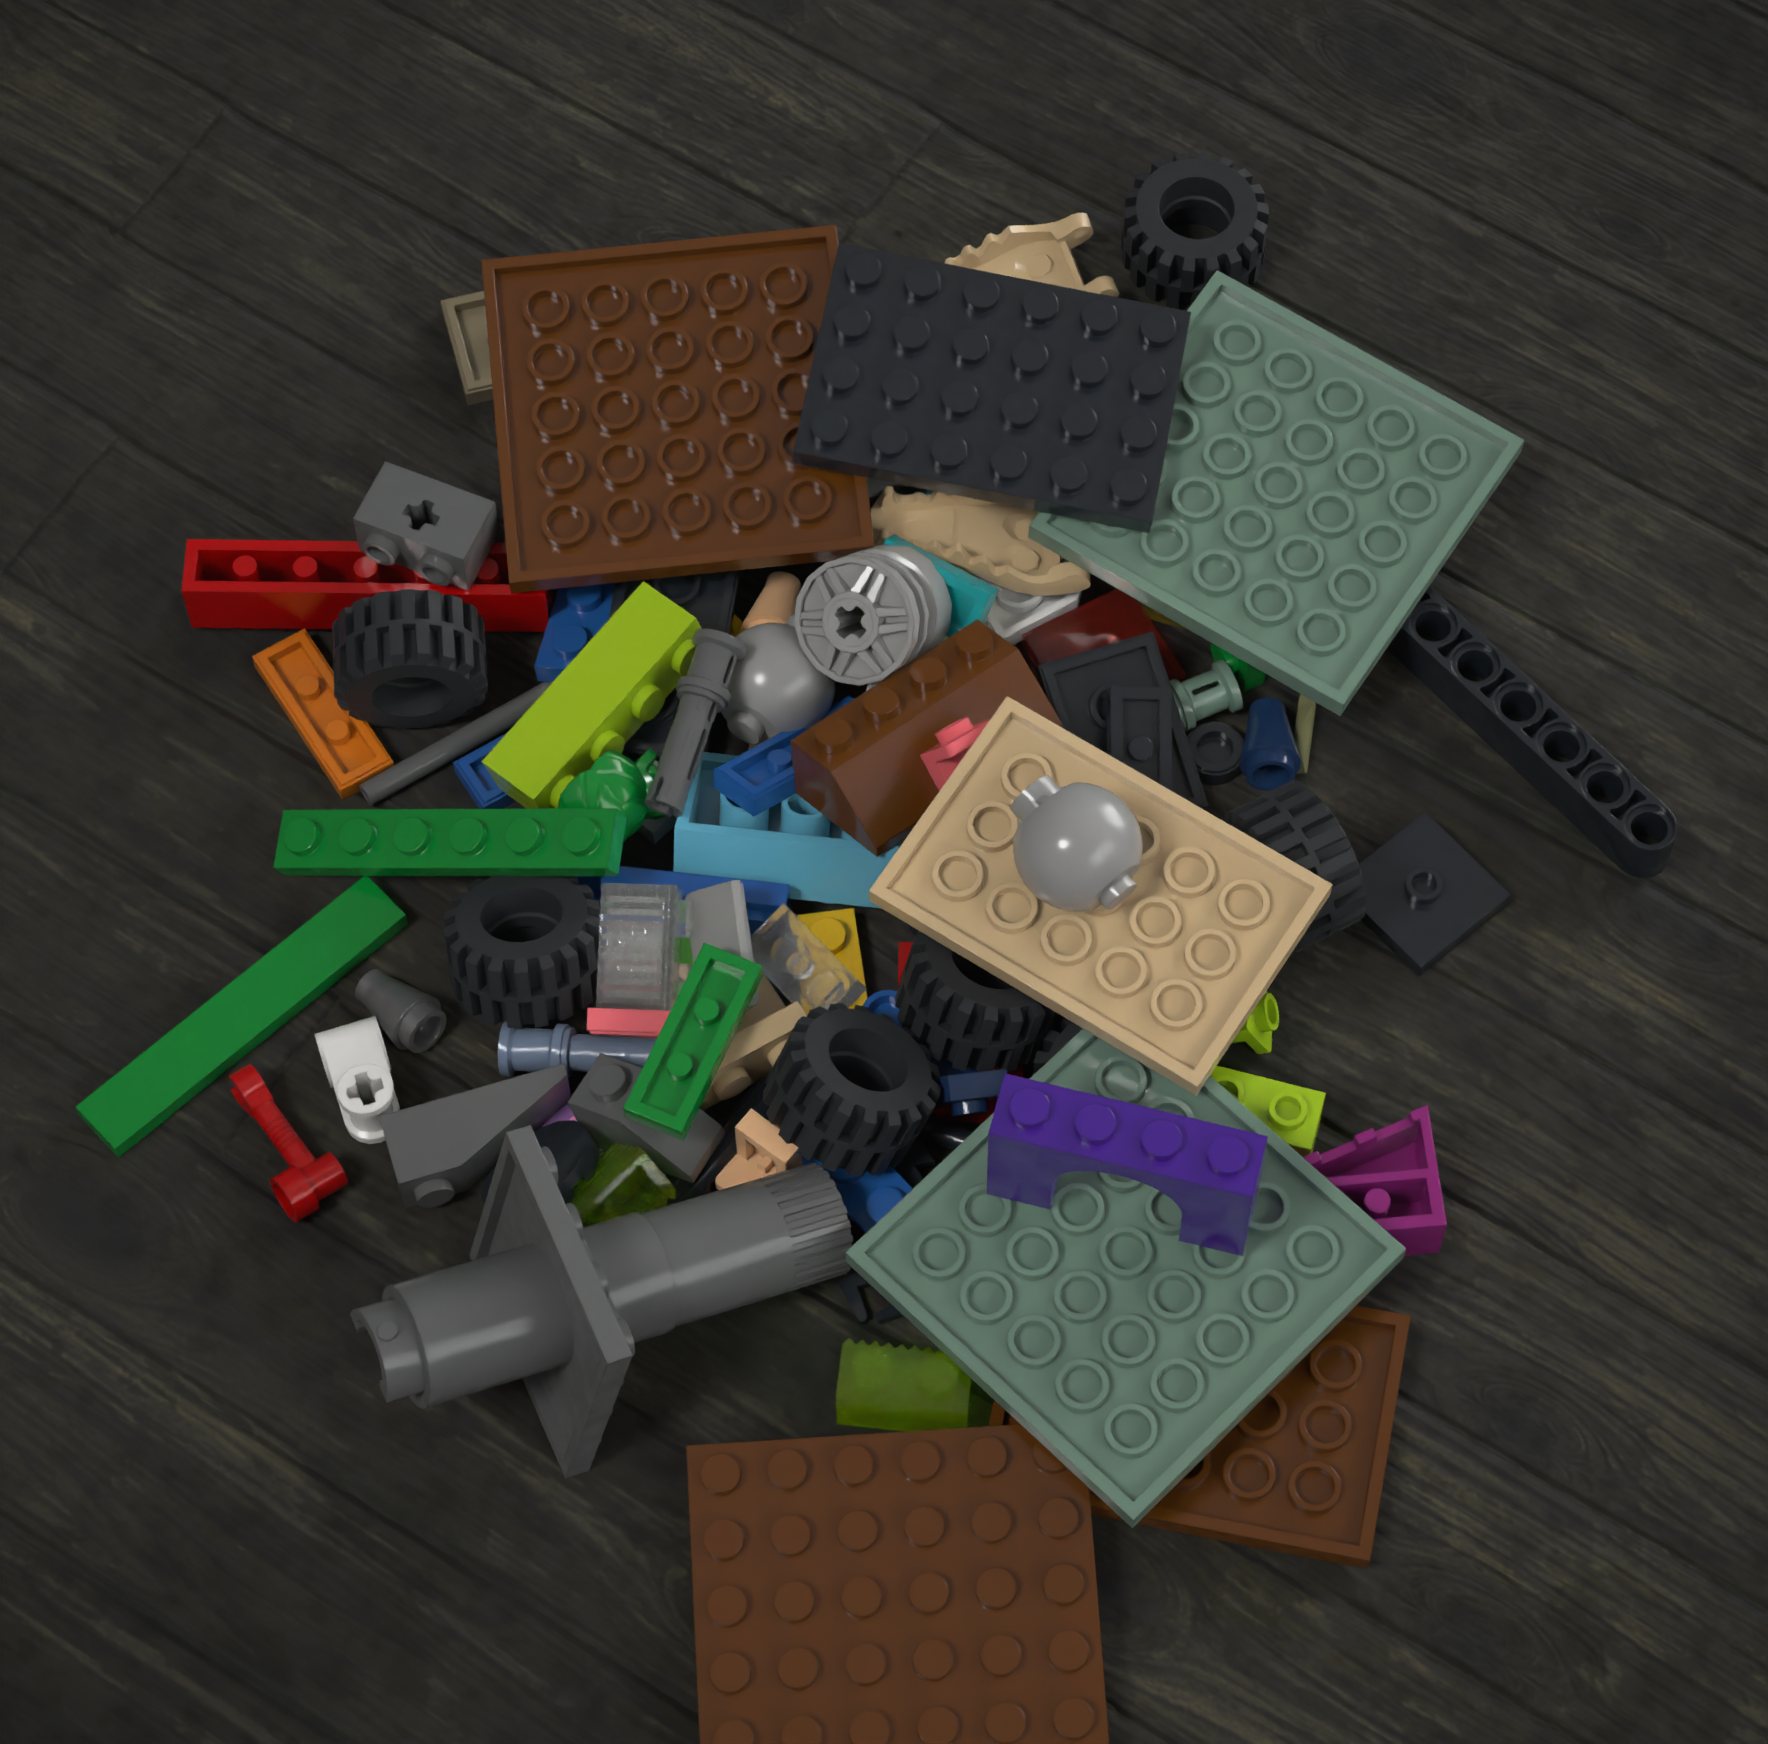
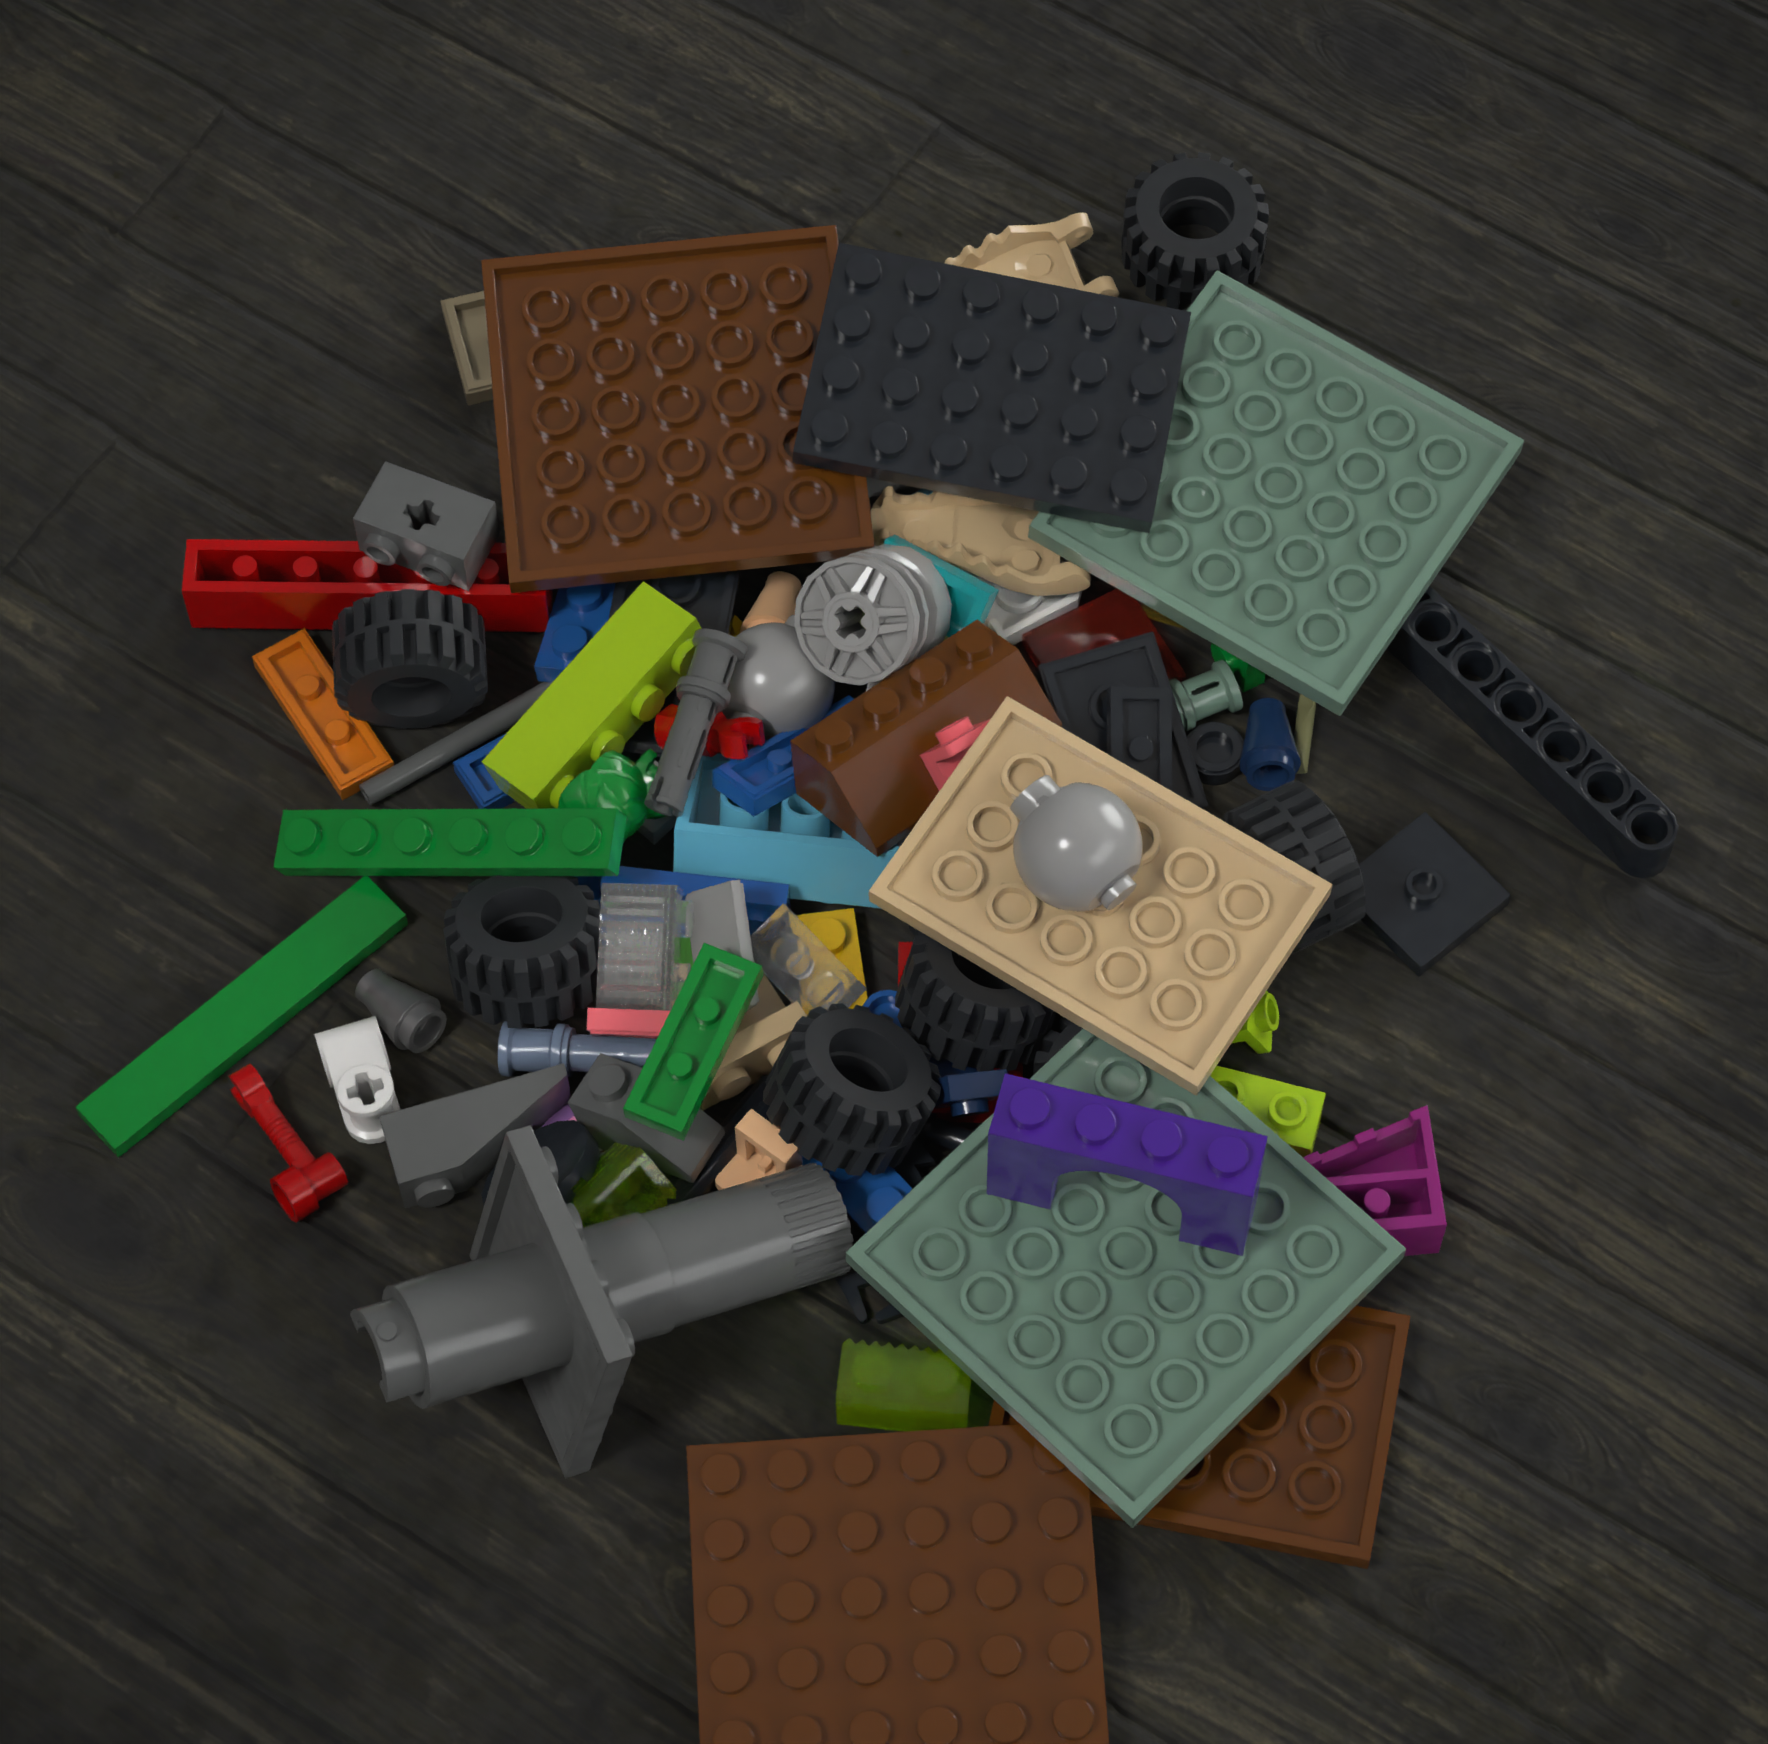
none -> red bar [654,704,765,759]

